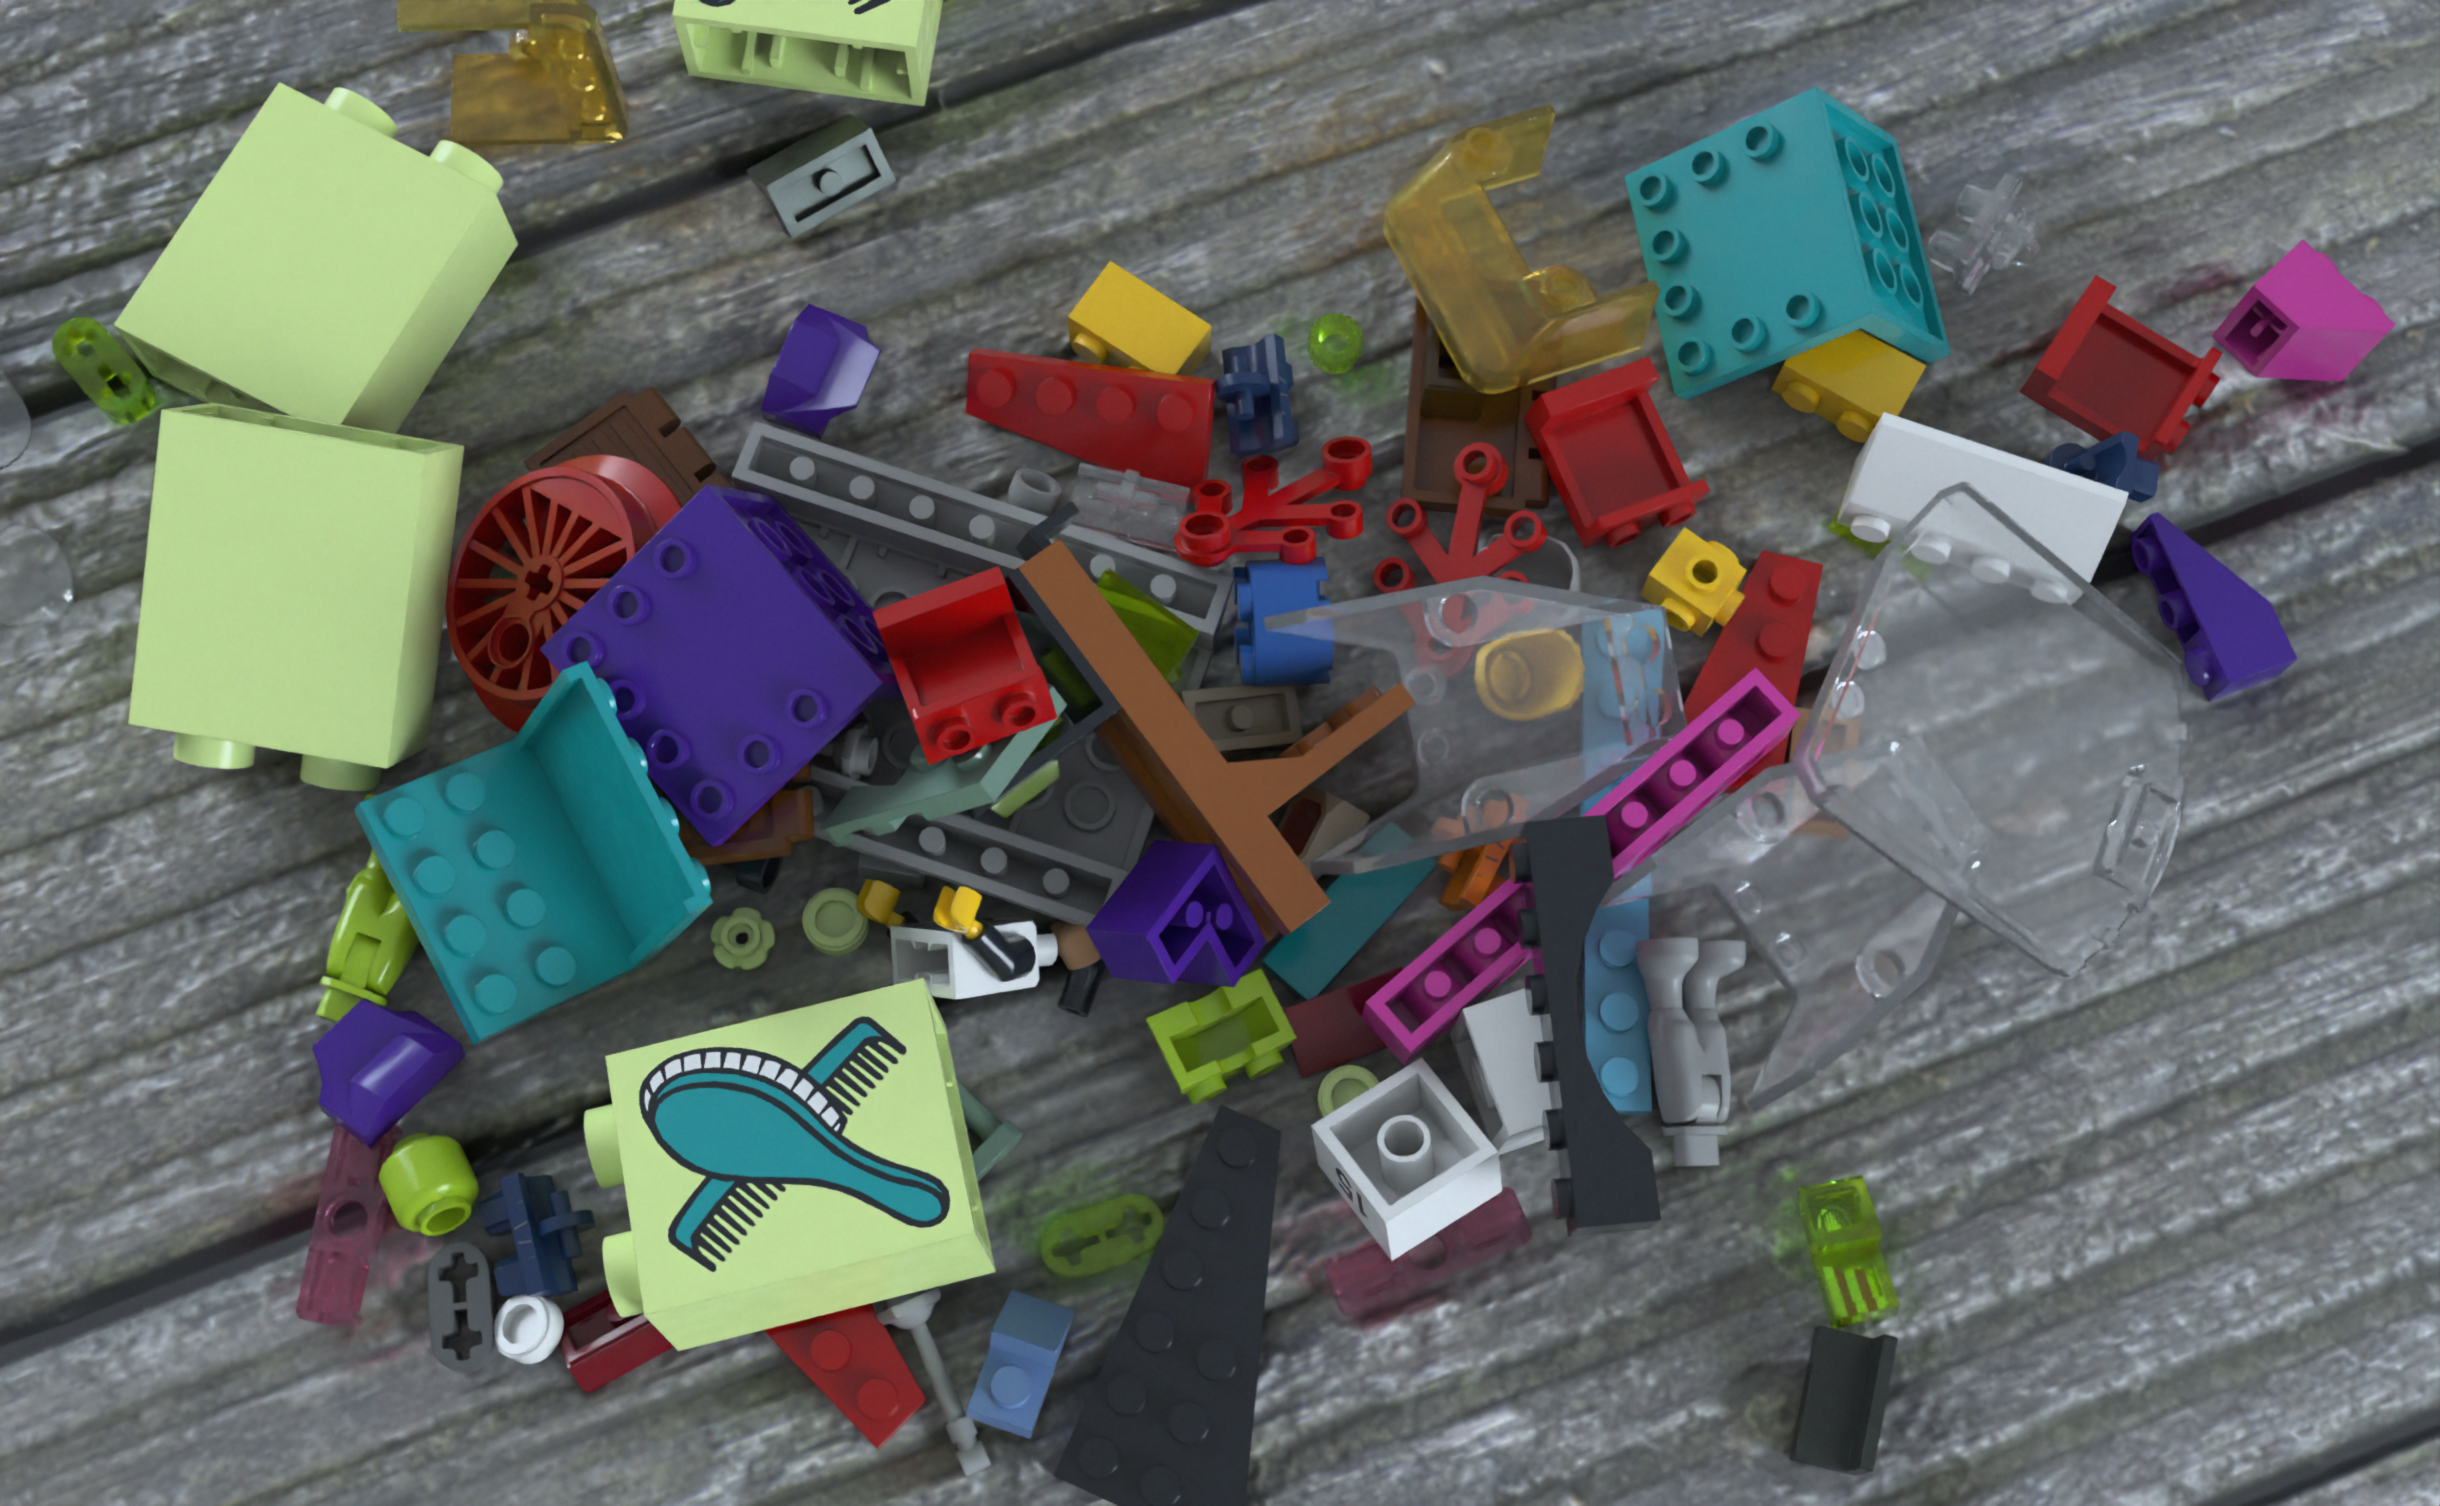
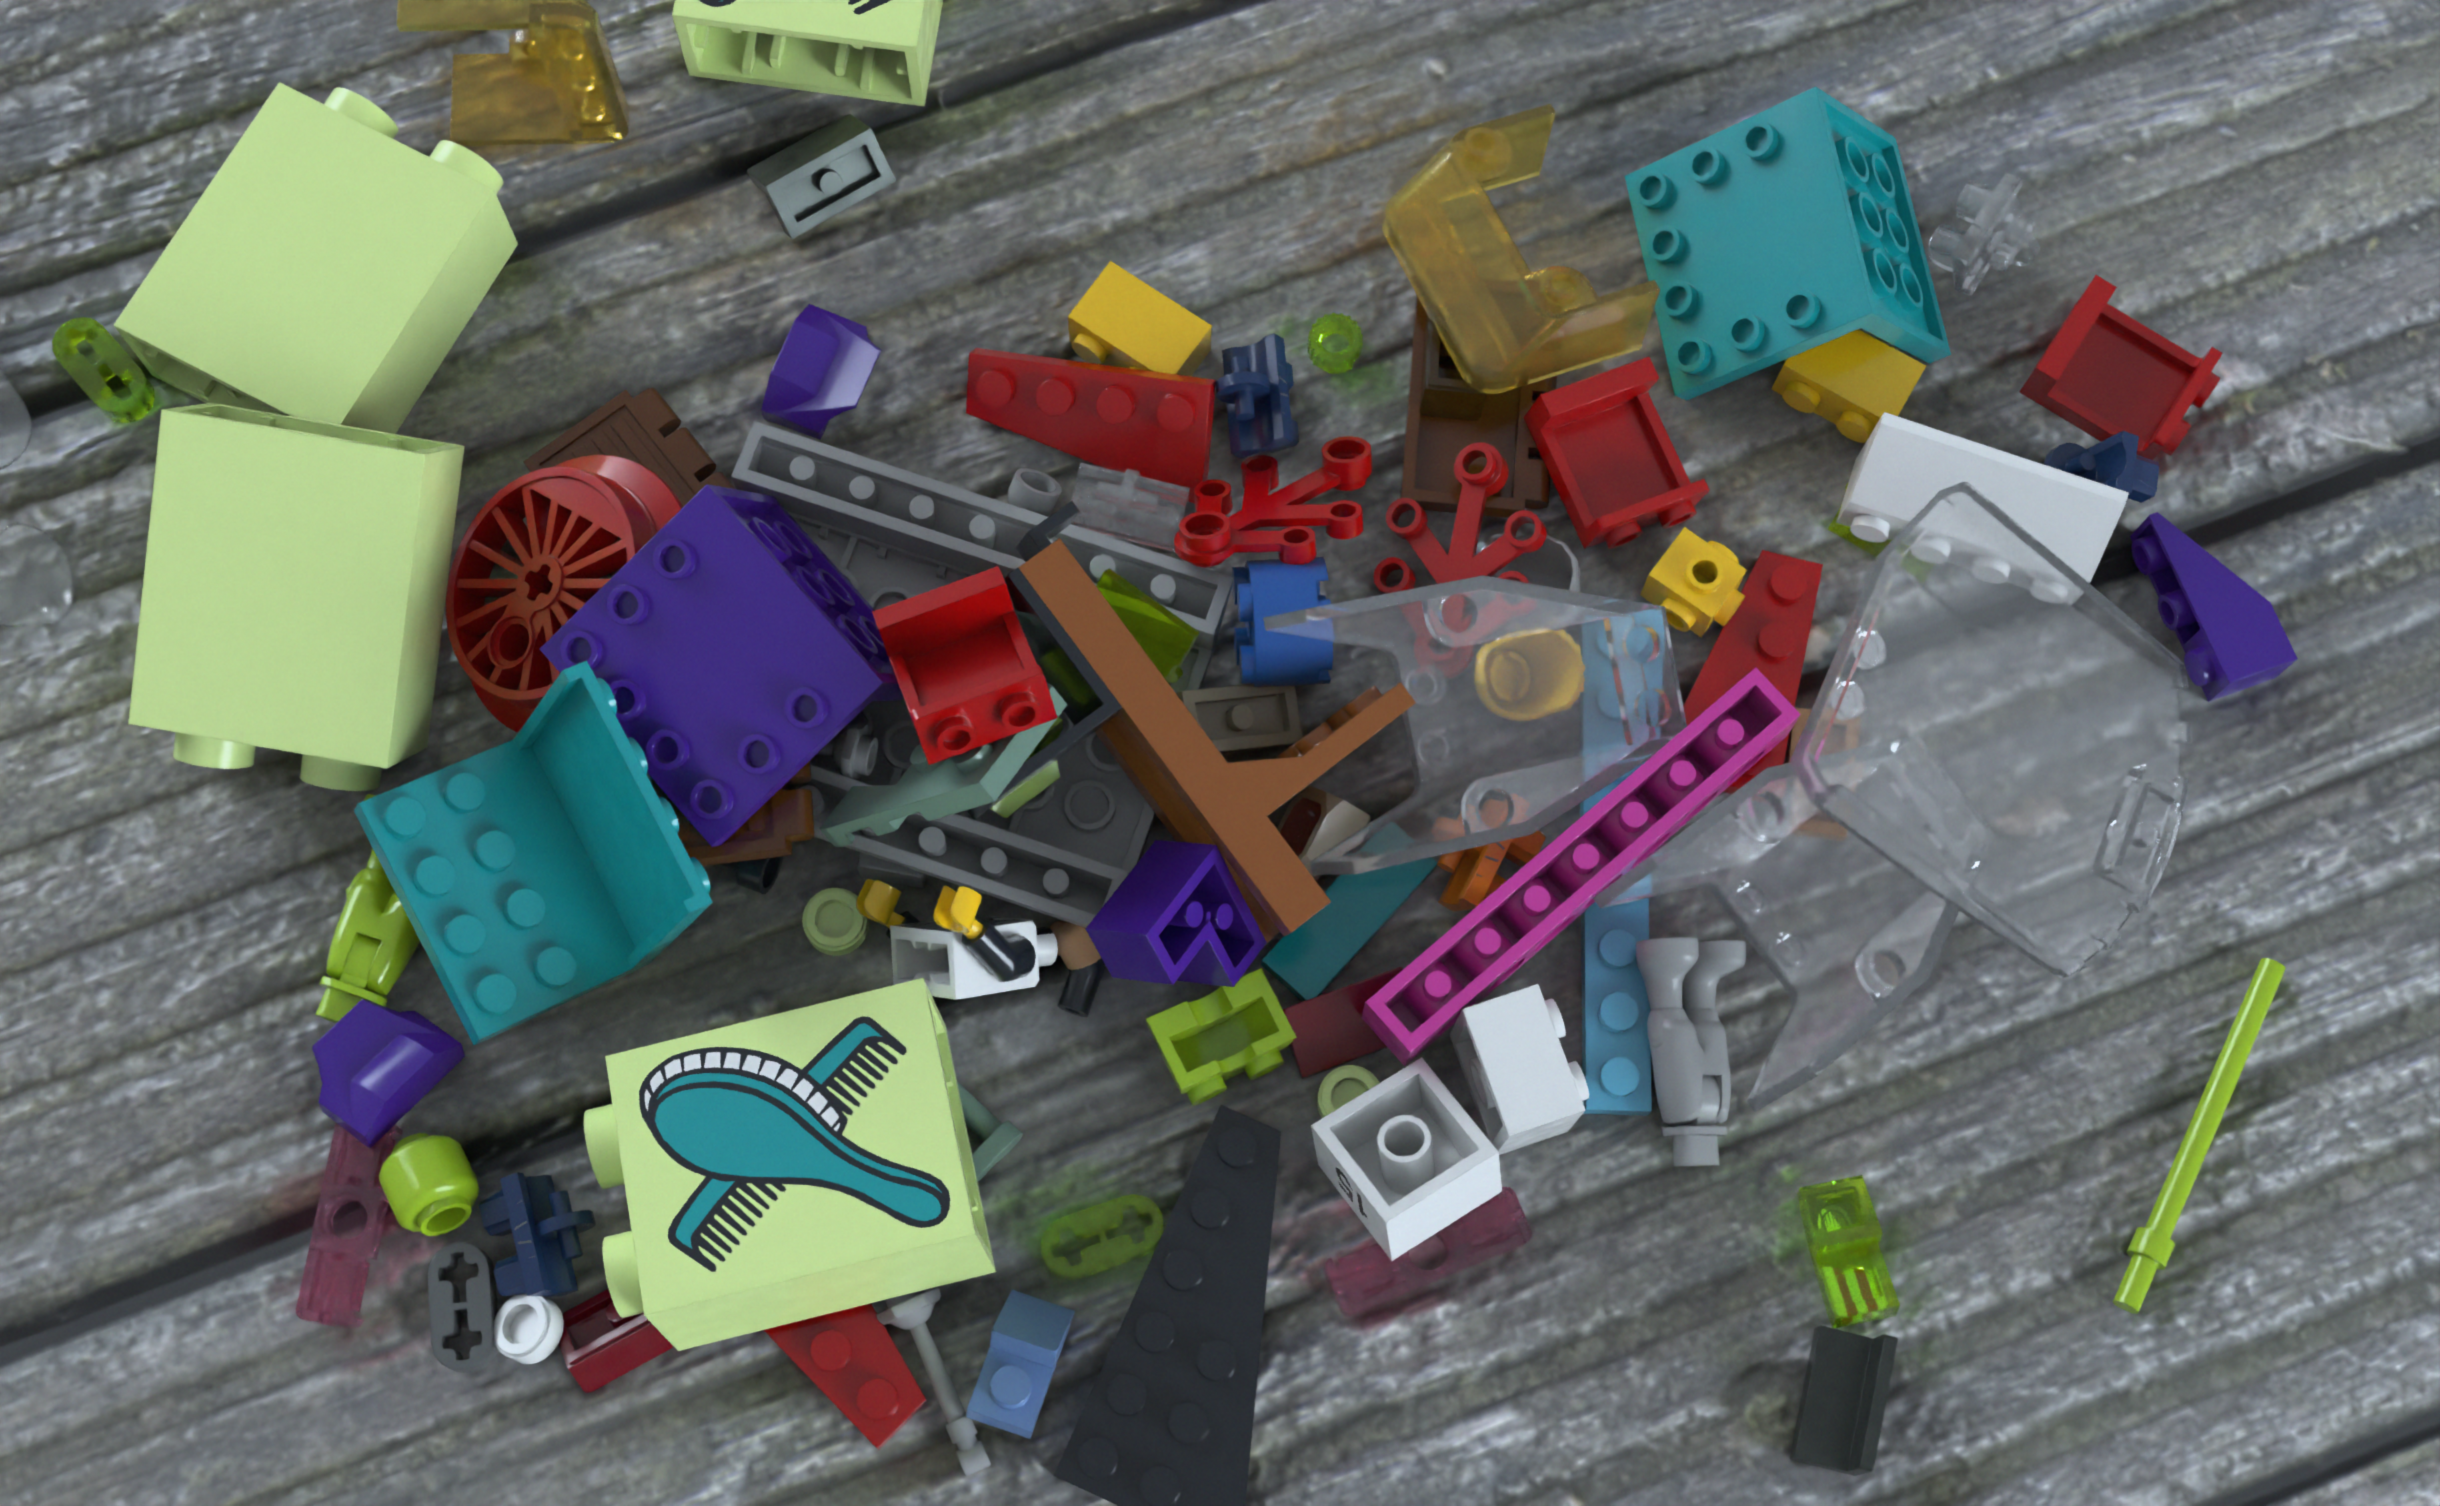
yellowish green plate [711,907,775,970] -> none
black arch [1508,815,1661,1237] -> none
dark pink slope [2212,240,2396,382] -> none
none -> lime bar [2113,958,2286,1314]

